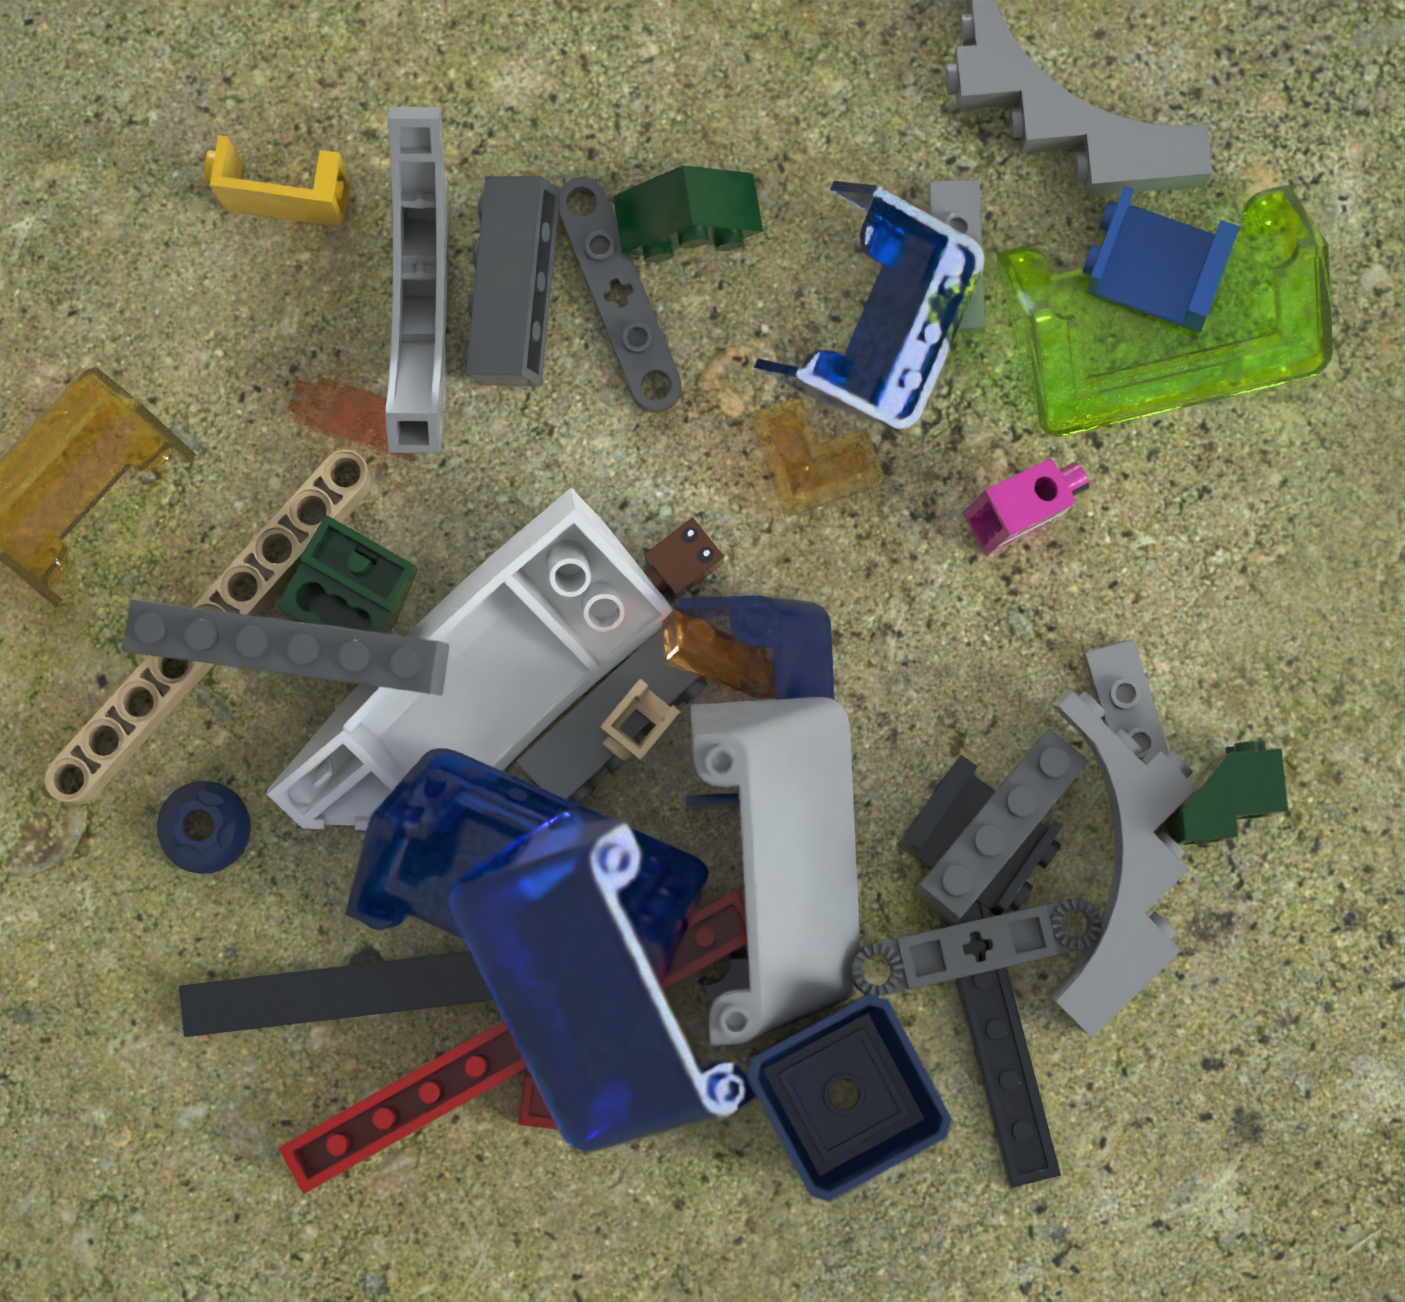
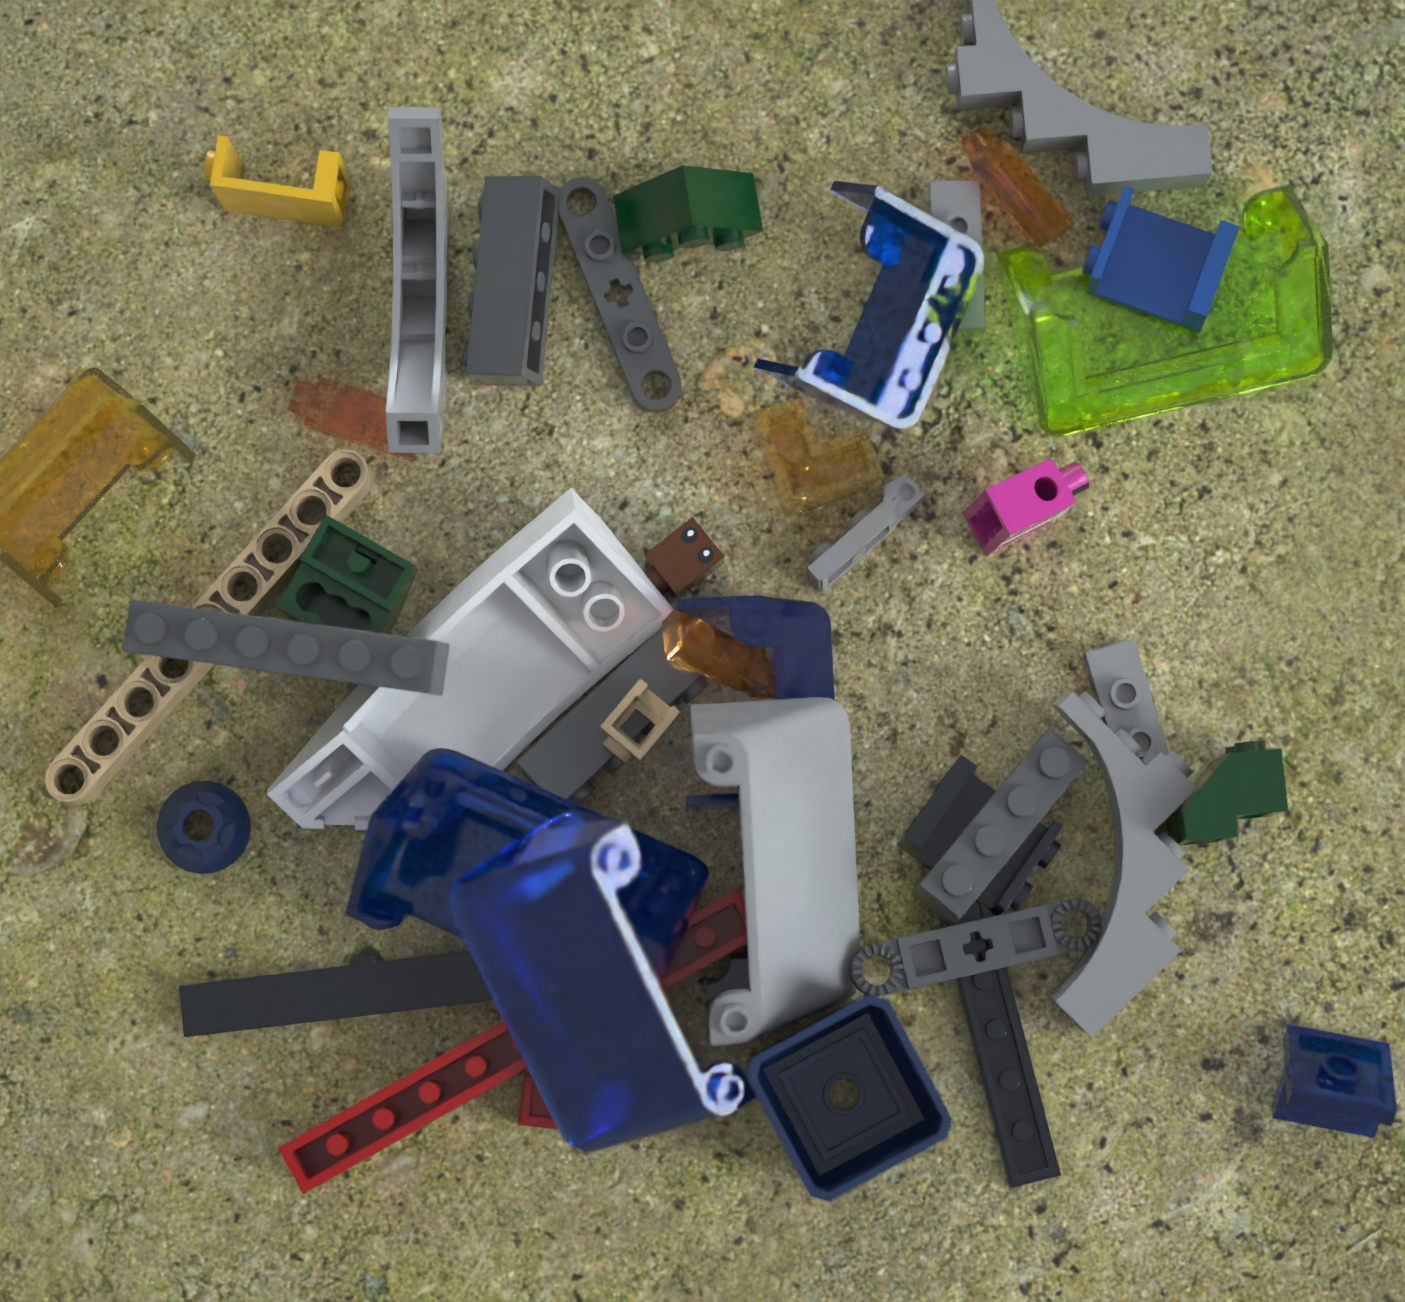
none -> light grey hinge [807,473,925,592]
none -> clear orange hinge [962,127,1075,248]
none -> clear blue bracket [1272,1024,1397,1138]

